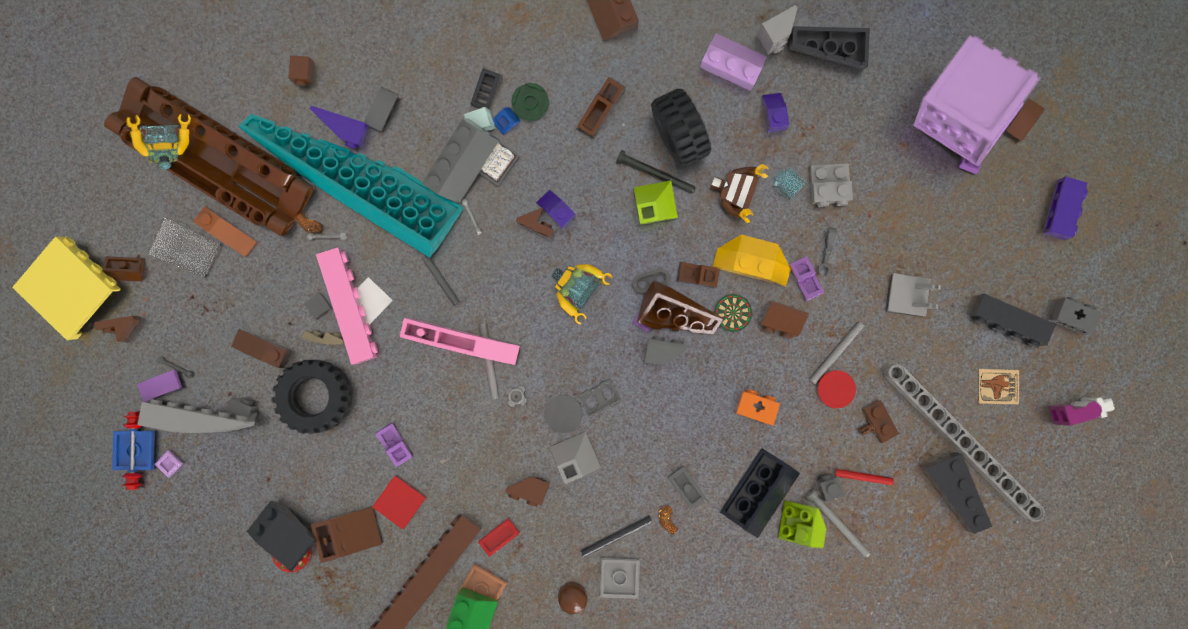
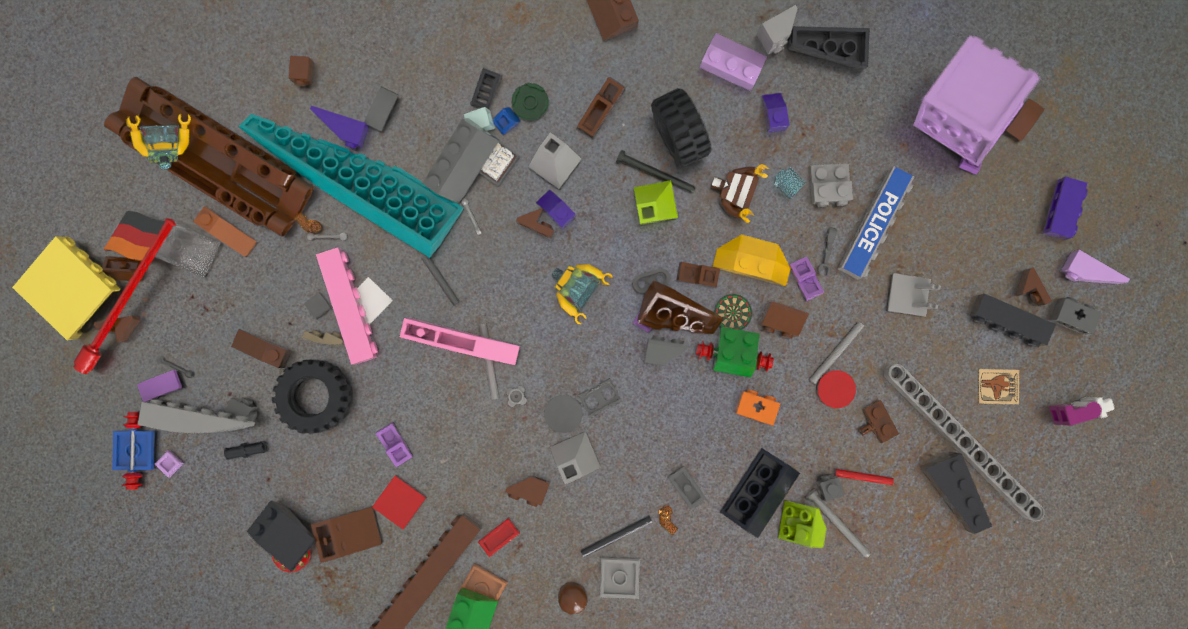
none -> flag [73,211,176,374]
none -> black pin [224,441,266,460]
none -> light grey slope [528,133,581,189]
none -> green brick [696,327,774,378]
none -> brick [838,166,914,280]
none -> reddish brown slope [1016,267,1052,306]
none -> lavender slope [1061,250,1130,284]

